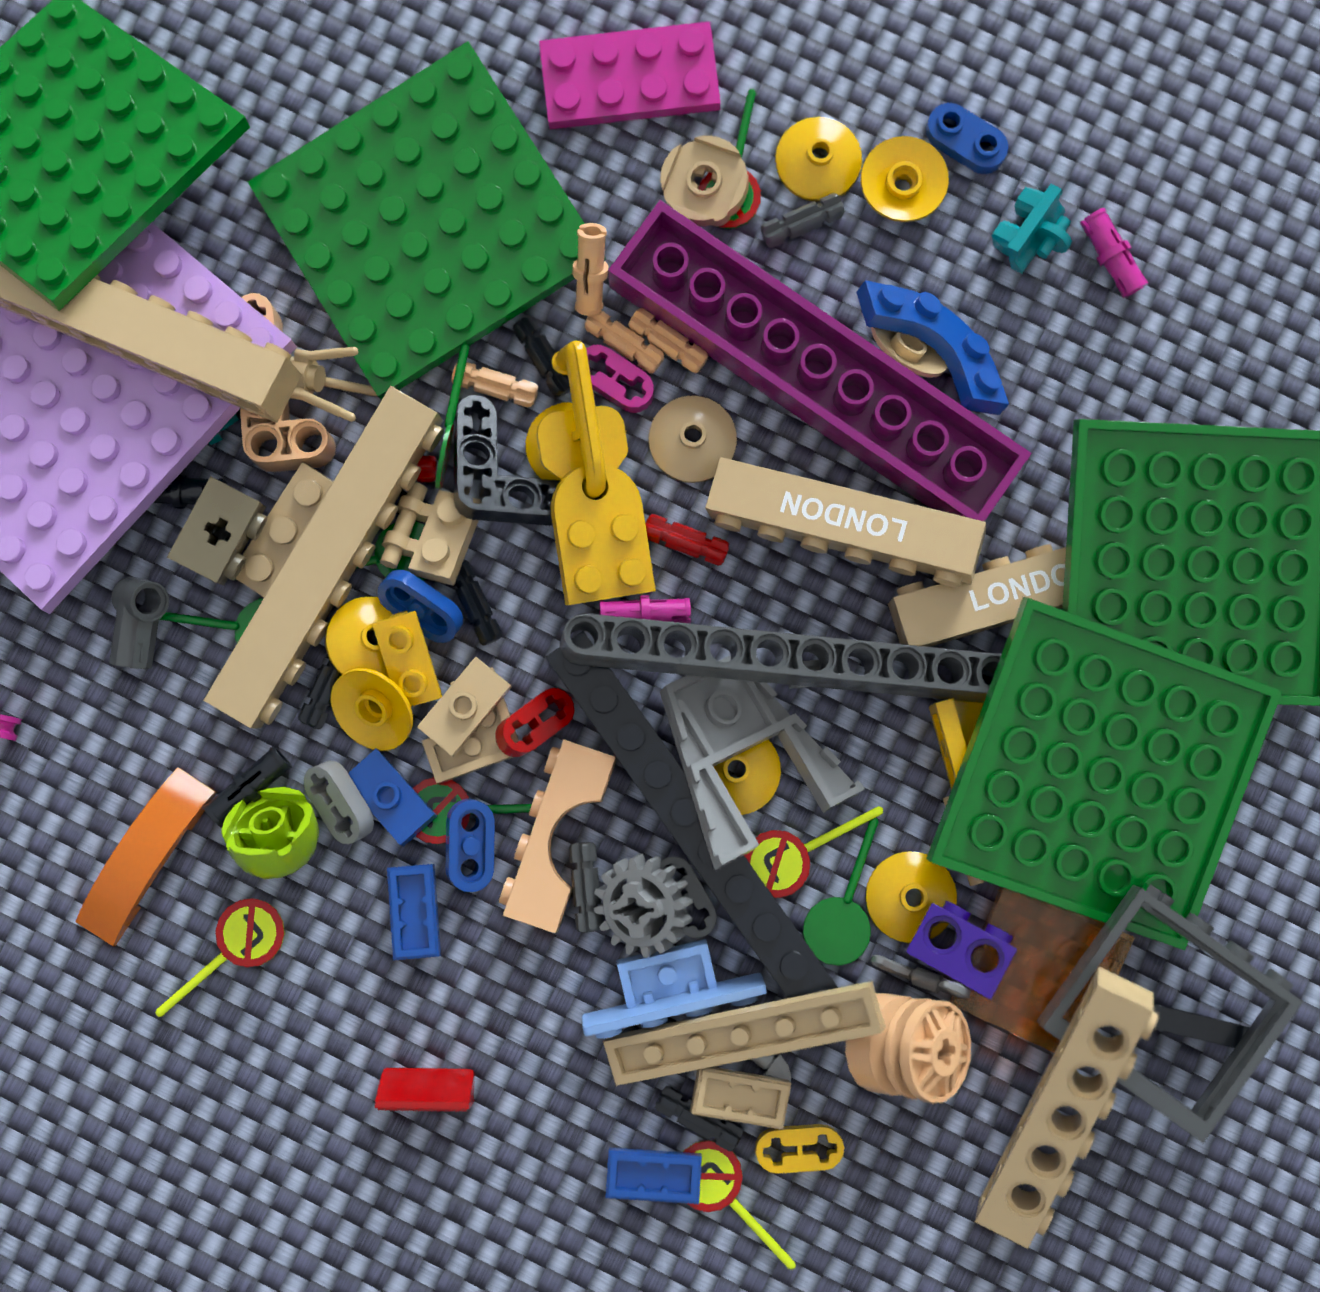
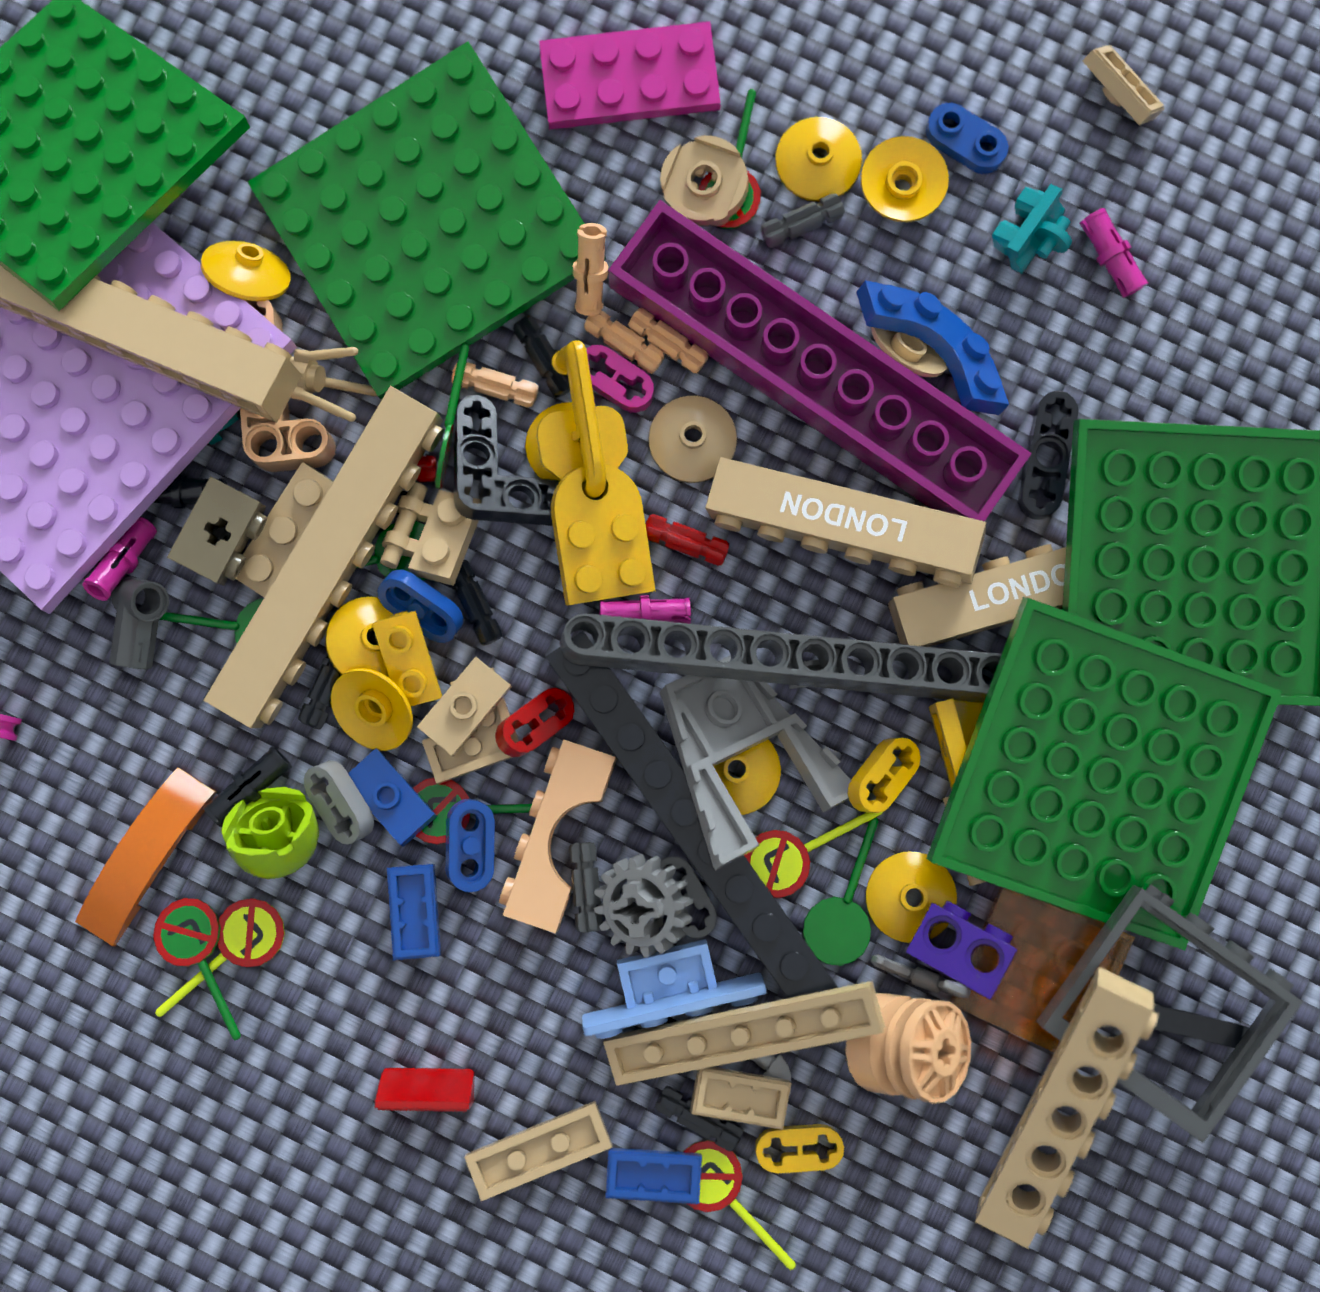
none -> dark pink pin [82,517,157,601]
none -> piece [153,898,241,1040]
none -> yellow dish [200,241,291,301]
none -> tan plate [464,1101,612,1201]
none -> yellow beam [848,738,921,813]
none -> black beam [1018,391,1078,520]
none -> tan plate [1082,45,1165,125]

